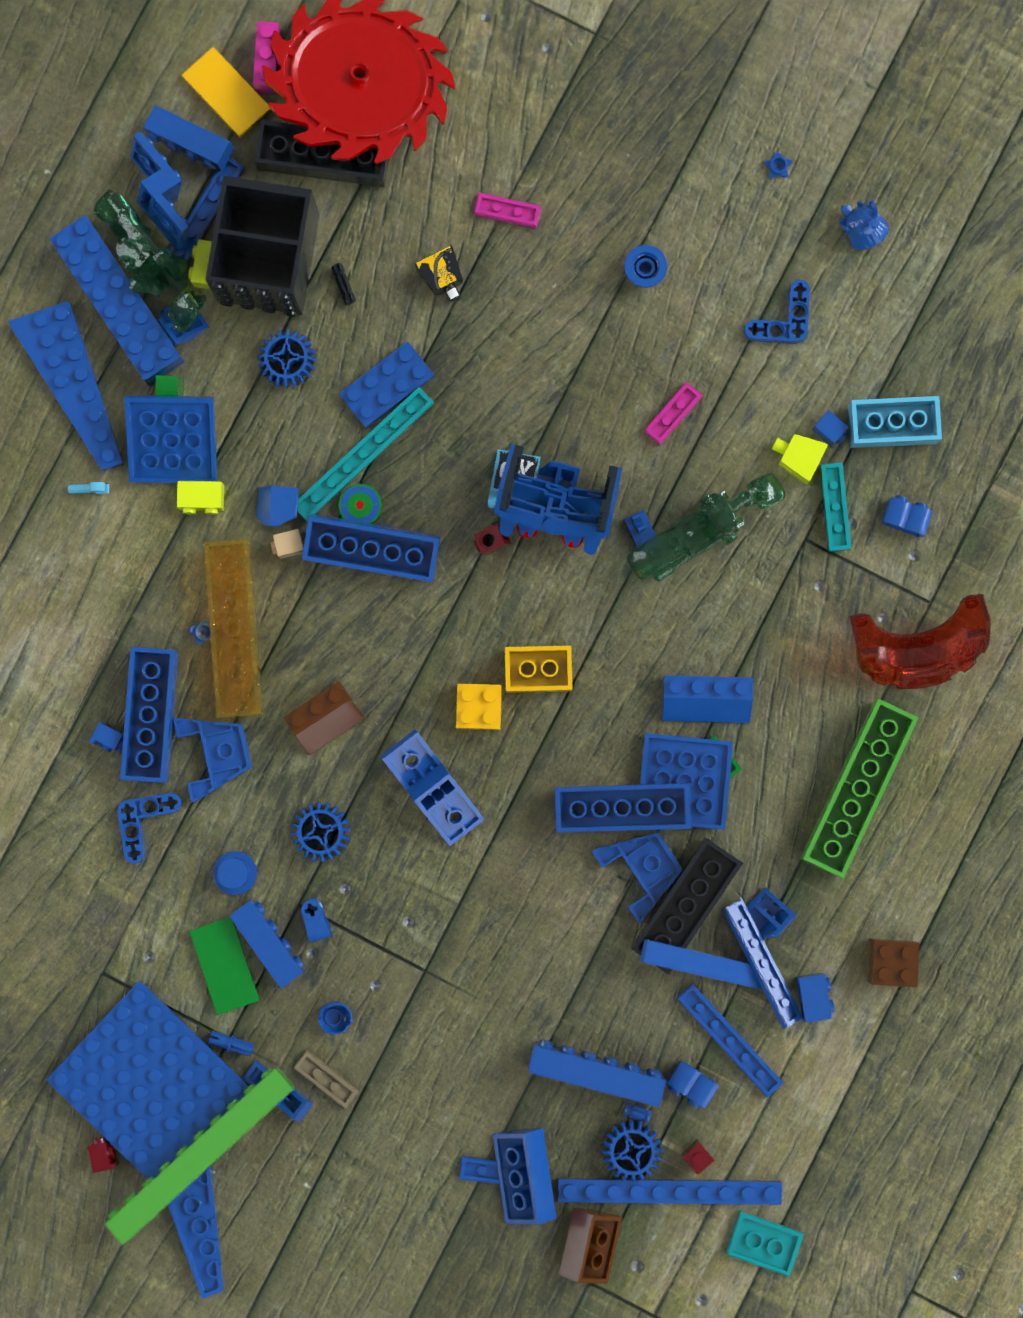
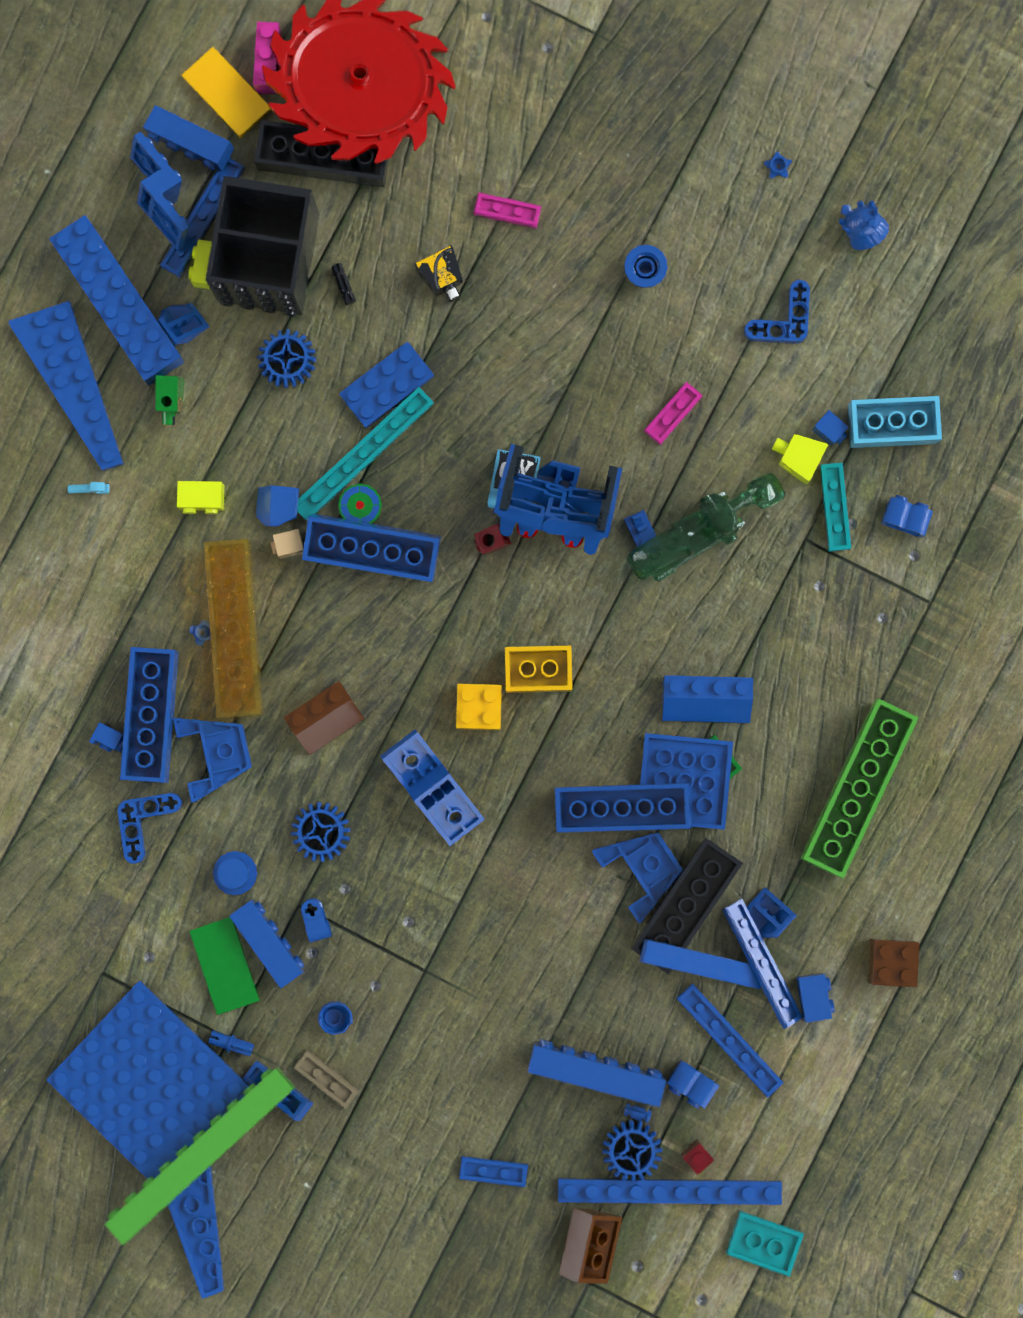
dark red brick [87,1136,119,1173] -> none
clear green piece [93,189,207,332] -> none
blue plate [124,395,218,483] -> none
blue slope [493,1128,556,1225] -> none
clear red windscreen [849,594,991,689] -> none

